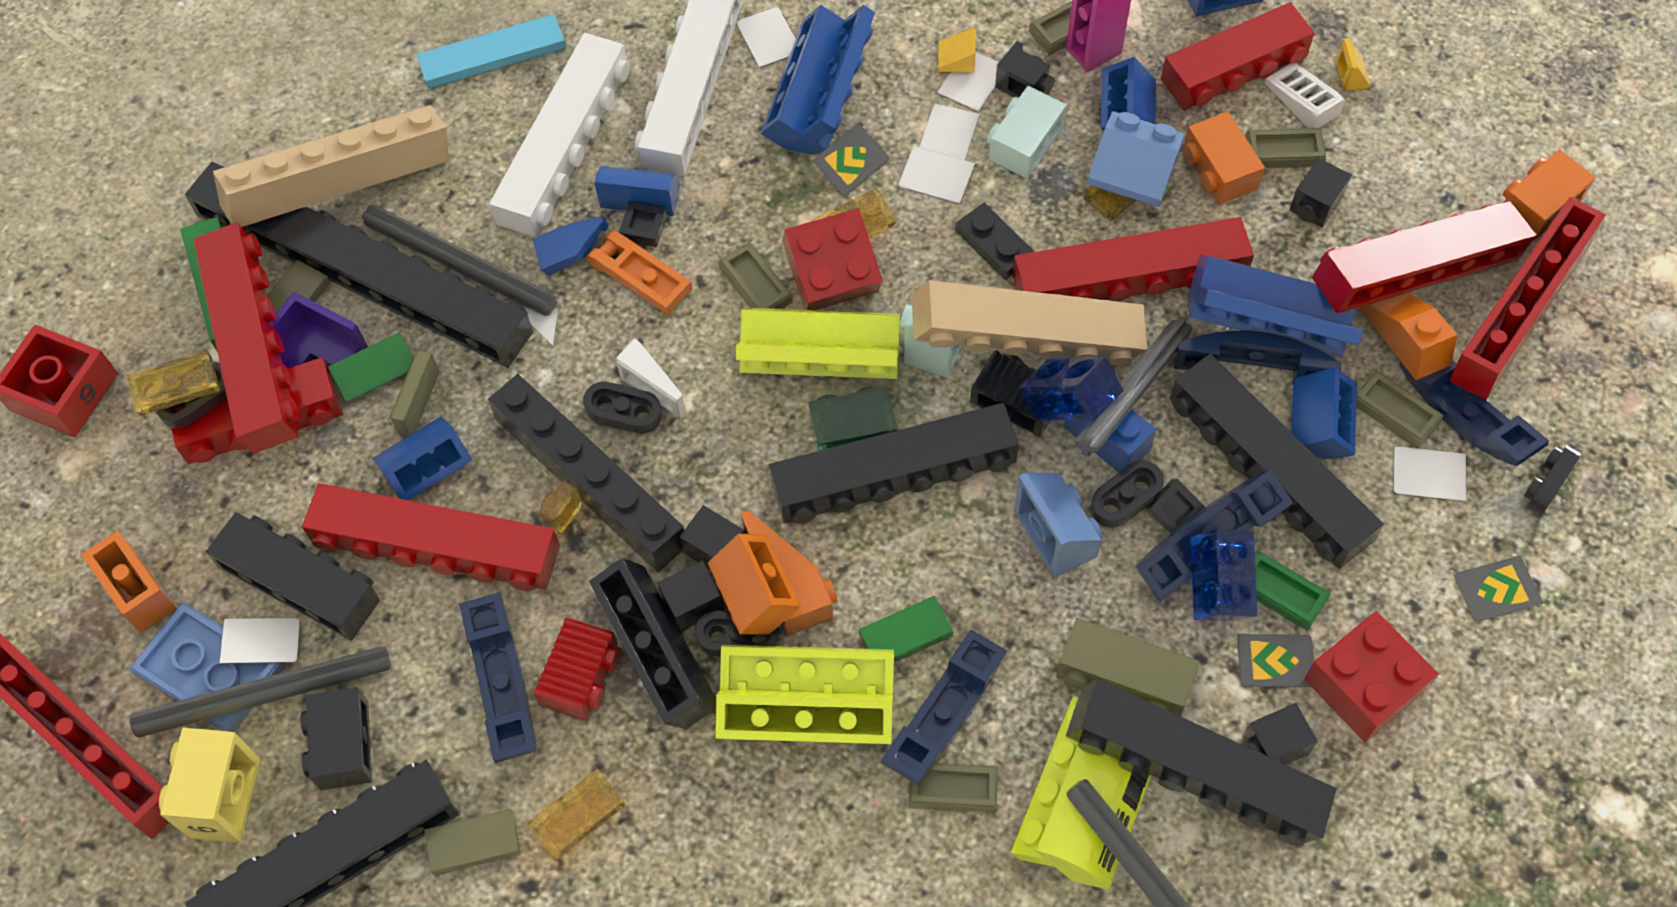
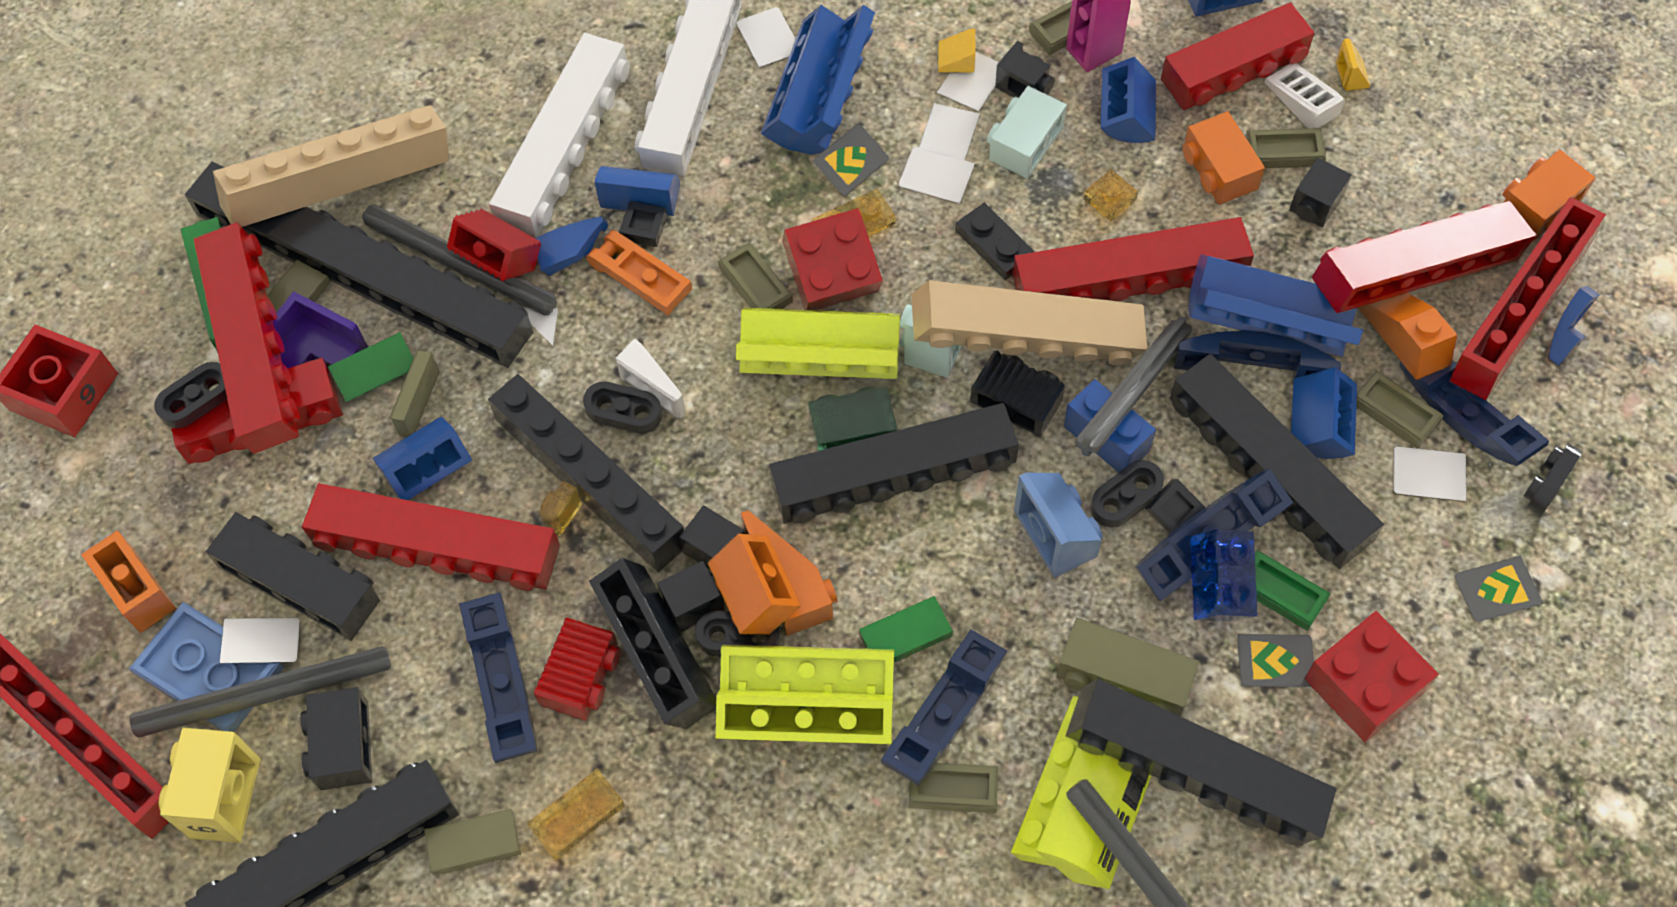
clear yellow plate [126,349,220,416] -> none
medium azure tile [416,14,566,89] -> none
clear blue brick [1019,357,1123,420] -> none
medium blue slope [1086,111,1185,207] -> none
black brick [1242,703,1318,765] -> none
none -> red brick [447,208,541,282]
none -> blue slope [1549,285,1600,366]

